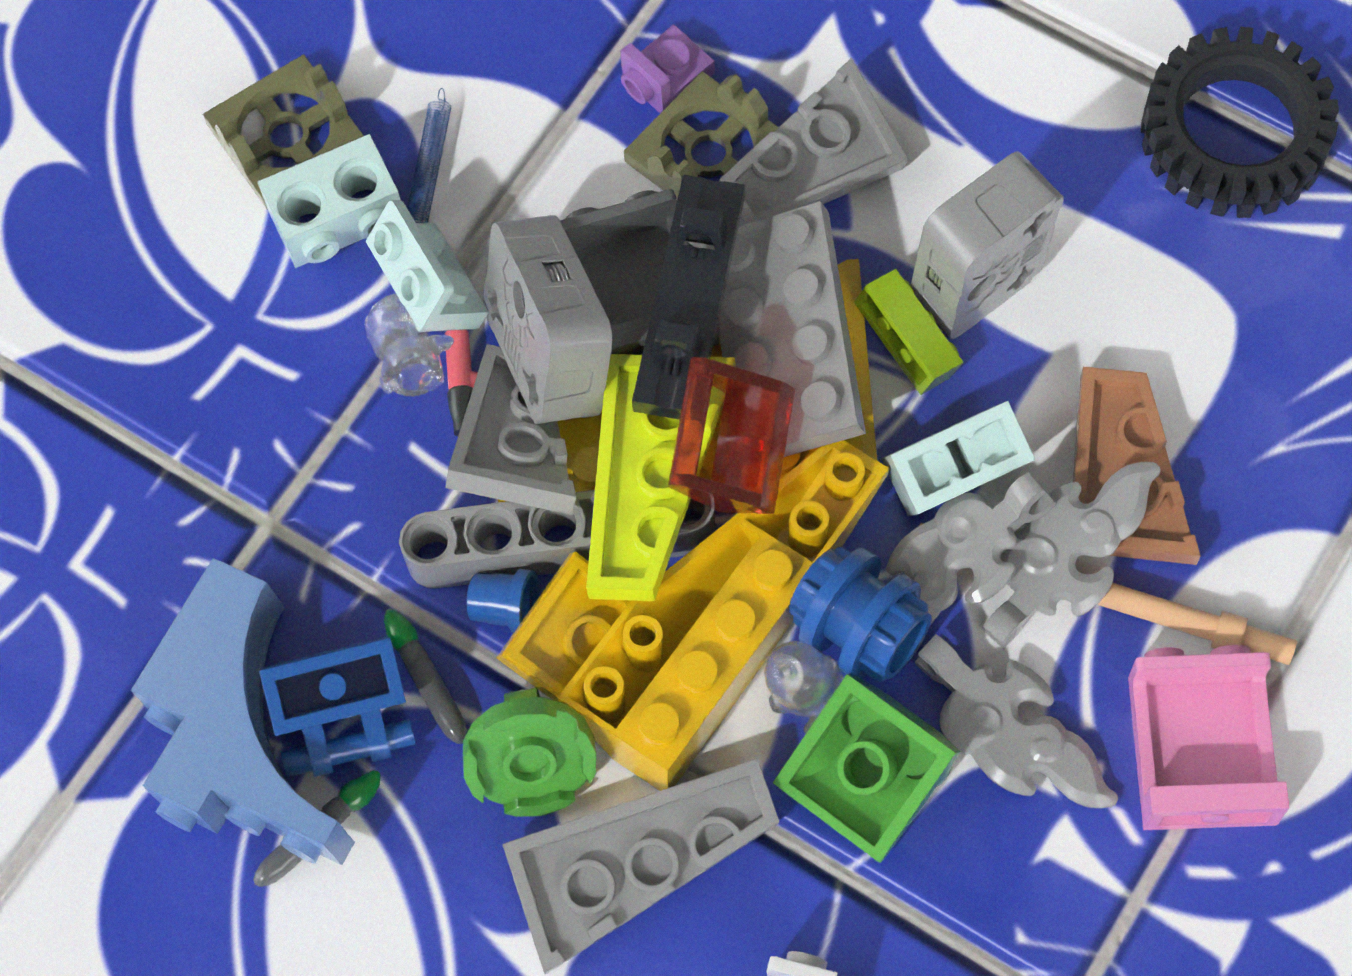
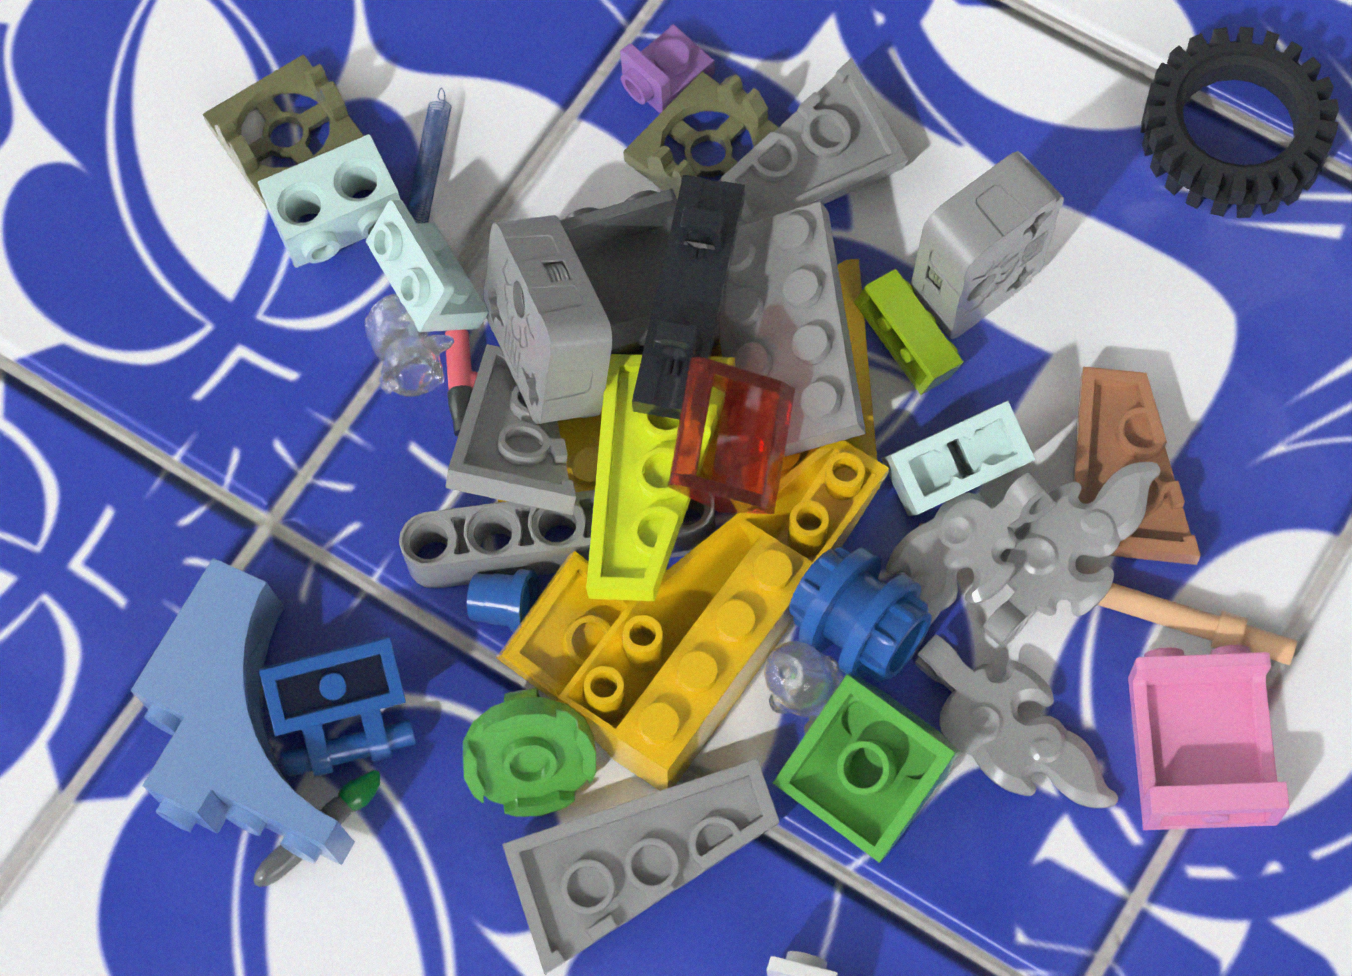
dark grey piece [384,609,467,744] -> none

